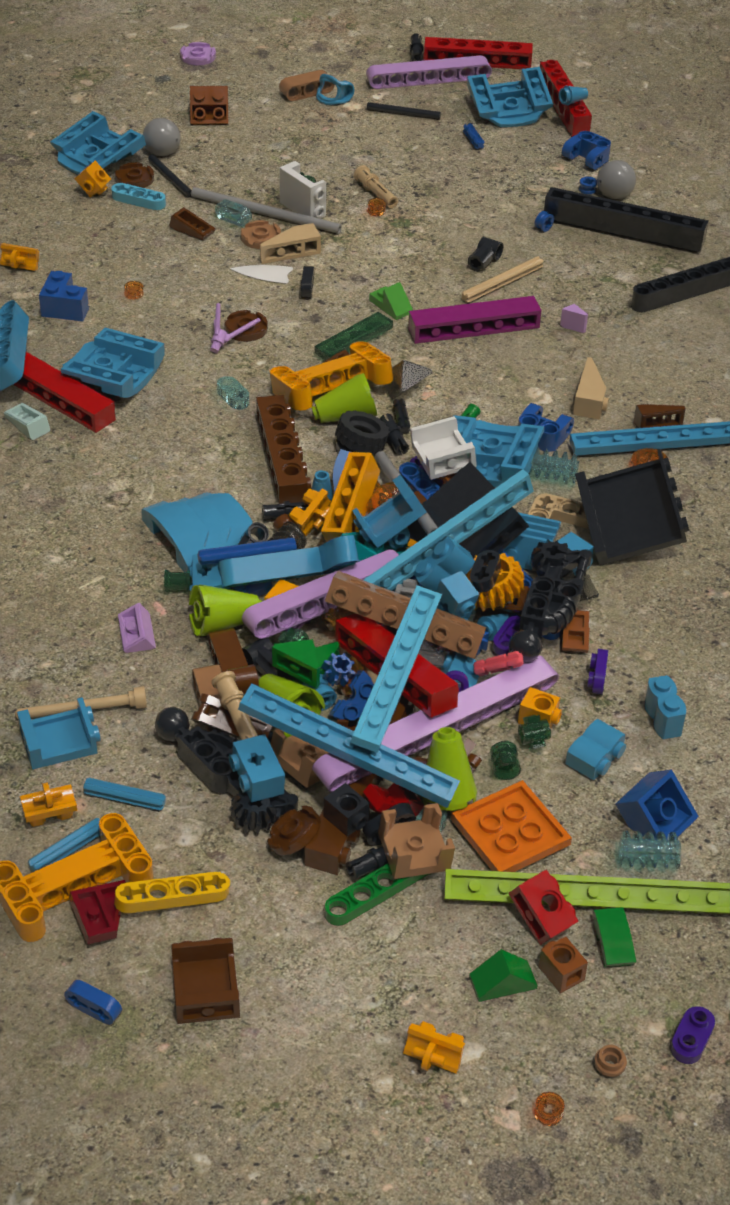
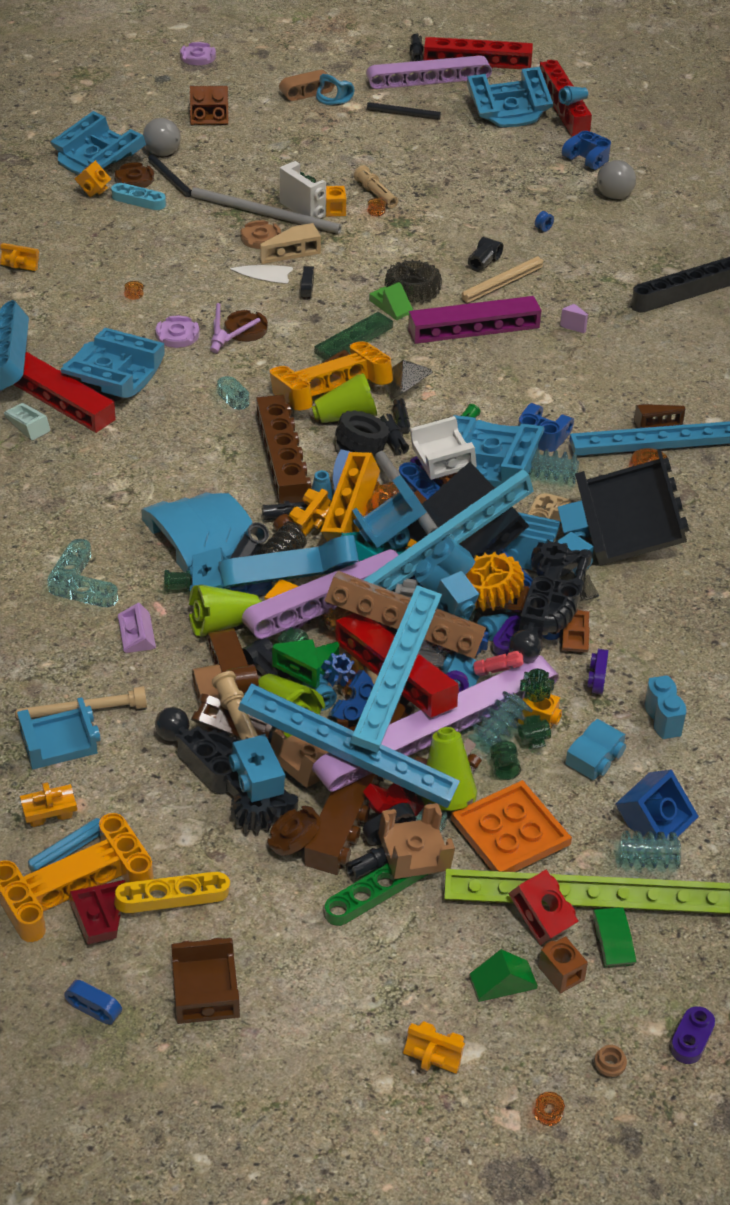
blue brick [39,271,89,322] -> none
dark azure axle [83,777,166,811] -> none
reddish brown slope [169,207,216,240] -> none
blue axle [197,538,297,565] -> none
clear light blue beam [215,199,252,227] -> none
black brick [324,783,369,837] -> none
blue axle [463,123,485,150] -> none
black beam [470,550,501,592] -> none
black brick [544,187,709,252] -> none
tan slope [573,357,609,420] -> none
blue bush [579,177,597,194] -> none
none -> clear light blue beam [47,539,119,607]
none -> lavender tile [155,315,200,348]
none -> light orange brick [326,186,346,217]
none -> clear smoke gear [385,259,442,305]
none -> clear light blue piece [472,691,533,751]
none -> clear green gear [519,668,555,702]
none -> dark azure brick [558,501,591,540]

